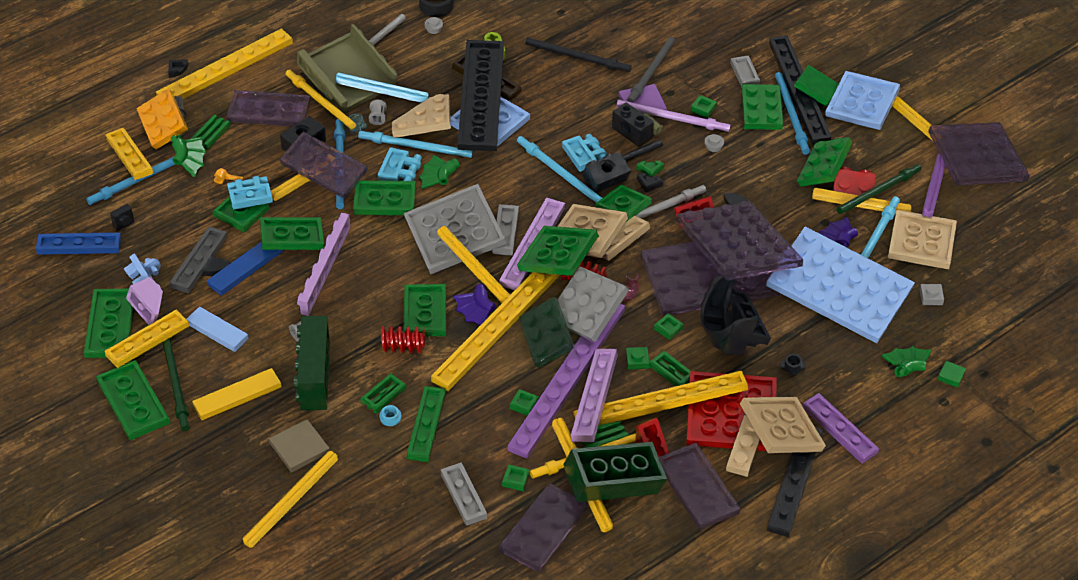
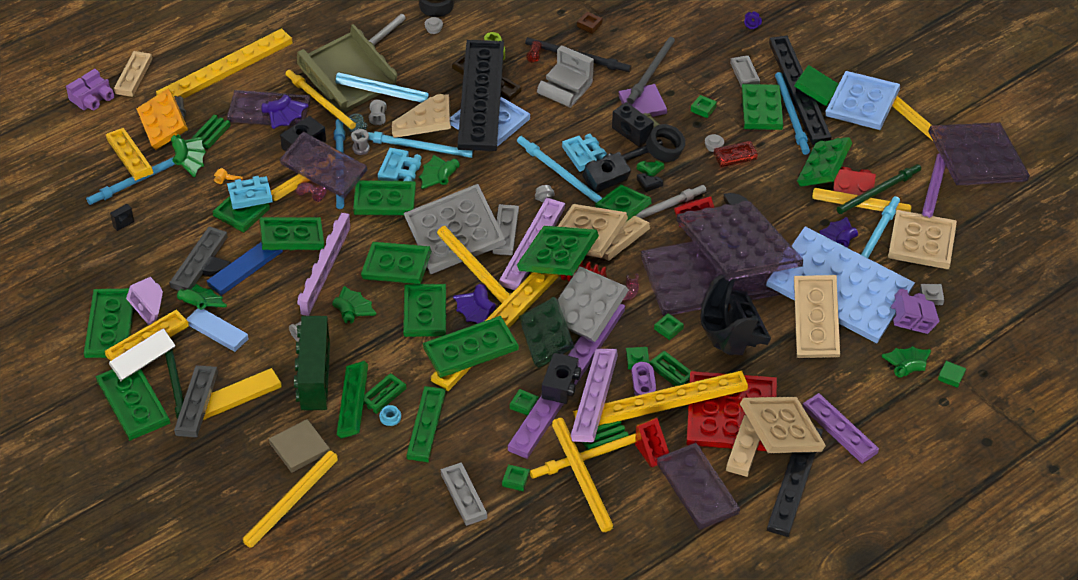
blue plate [36,233,121,254] -> none
light blue hips [124,253,161,284] -> none
black tile [168,59,189,78] -> none
red piece [381,326,426,354] -> none
clear purple plate [500,483,587,572] -> none
dark green brick [563,442,667,502] -> none
lavender bar [616,100,731,132] -> none
black plate [780,354,806,376] -> none
none -> medium lavender hips [66,69,114,111]
none -> white tile [109,328,175,381]
none -> tan plate [114,51,152,97]
none -> dark grey plate [174,365,218,437]
none -> green arm [177,284,227,310]
none -> dark purple arm [261,95,309,129]
none -> clear pink arm [296,182,327,202]
none -> green arm [332,286,377,324]
none -> green tile [337,360,368,439]
none -> light grey bush [351,129,370,155]
none -> green plate [361,242,432,284]
none -> green tile [423,316,519,378]
none -> clear red arm [526,41,542,63]
none -> light grey plate [535,185,555,202]
none -> light grey piece [537,45,594,108]
none -> black brick [541,353,582,404]
none -> reddish brown plate [577,12,603,34]
none -> medium lavender plate [632,362,656,396]
none -> black tyre [646,124,685,162]
none -> clear red plate [714,141,758,167]
none -> dark purple plate [744,11,762,29]
none -> tan plate [794,275,840,358]
none -> medium lavender hips [890,289,939,334]

